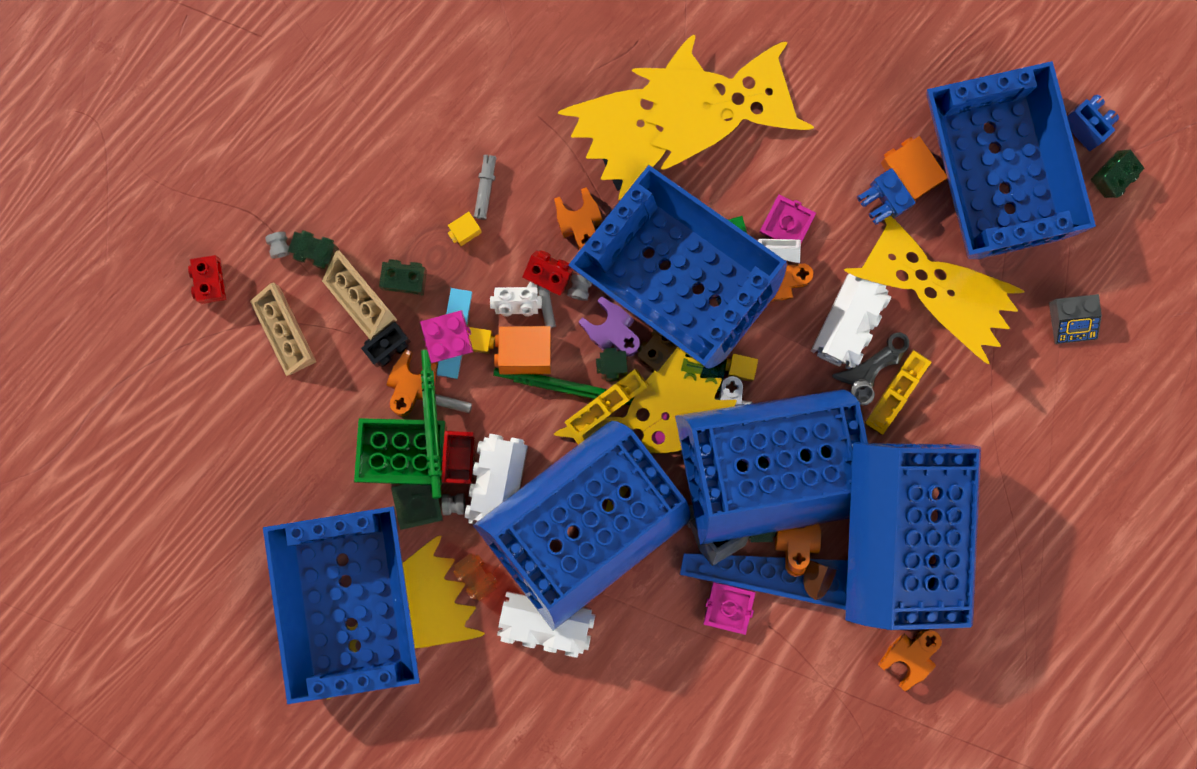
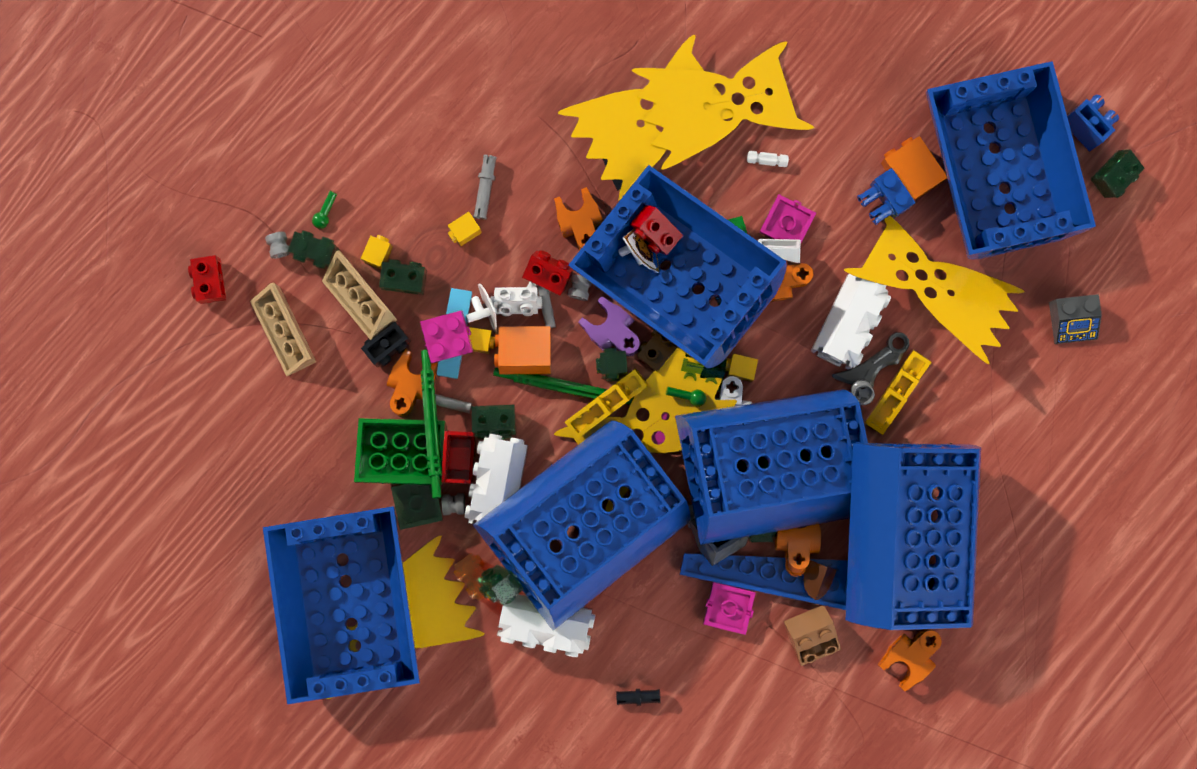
none -> green bar [312,190,337,229]
none -> yellow brick [361,235,393,270]
none -> white shield [466,284,497,334]
none -> clear green brick [471,405,516,439]
none -> clear green brick [477,564,524,605]
none -> black pin [616,688,661,706]
none -> shield [619,229,659,273]
none -> red brick [630,205,683,255]
none -> green bar [666,387,706,407]
none -> white axle [747,151,789,167]
none -> medium nougat slope [784,605,841,666]

